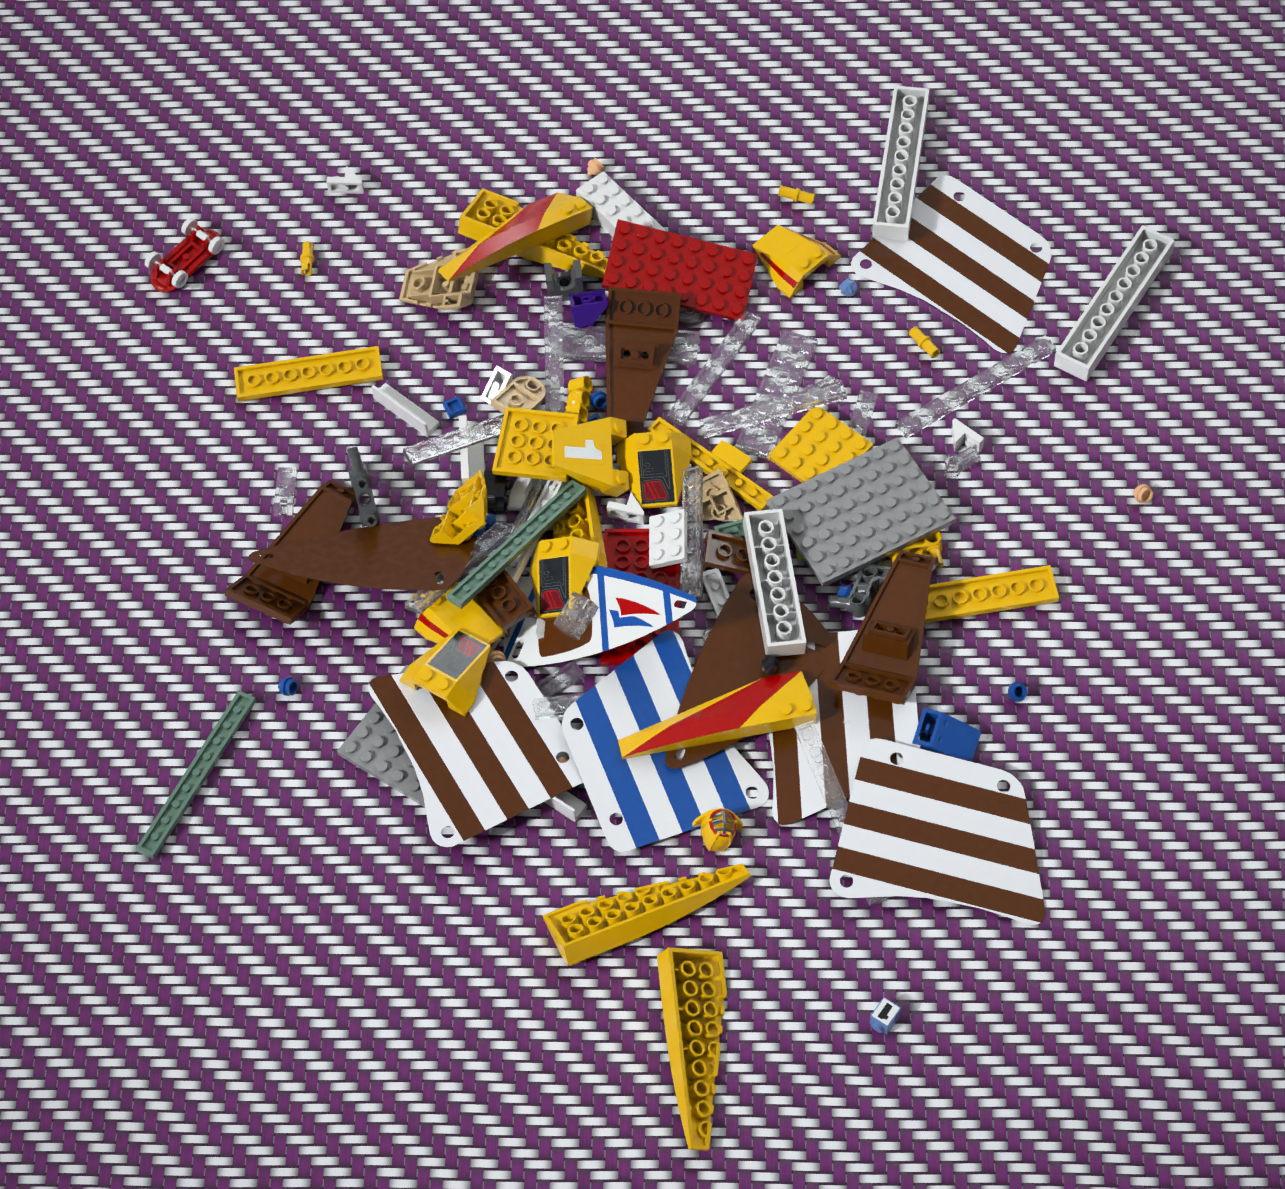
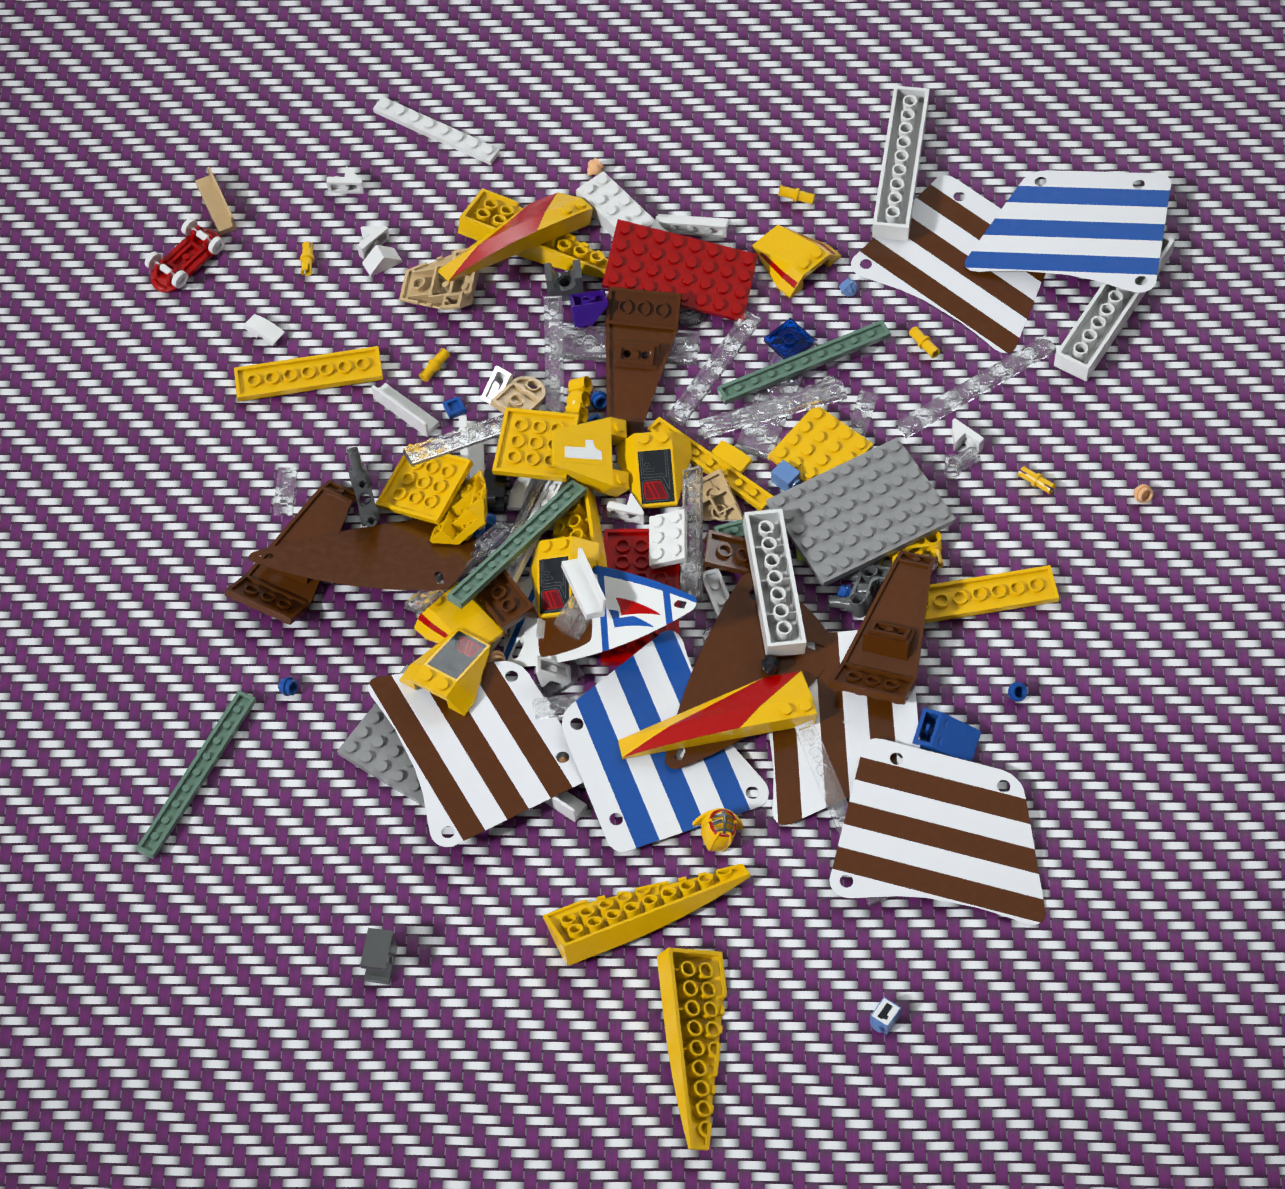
none -> tan panel [195,167,236,235]
none -> white slope [243,314,285,346]
none -> white slope [357,226,390,260]
none -> dark grey piece [360,928,398,985]
none -> white slope [362,245,402,277]
none -> white plate [373,96,500,165]
none -> yellow plate [375,444,473,525]
none -> yellow pin [419,348,450,382]
none -> white slope [535,655,571,687]
none -> white panel [561,548,606,620]
none -> white panel [655,214,728,238]
none -> sand green plate [717,320,891,405]
none -> clear blue tile [764,318,815,360]
none -> medium blue brick [771,460,801,491]
none -> piece [965,170,1171,293]
none -> yellow pin [1018,466,1056,495]

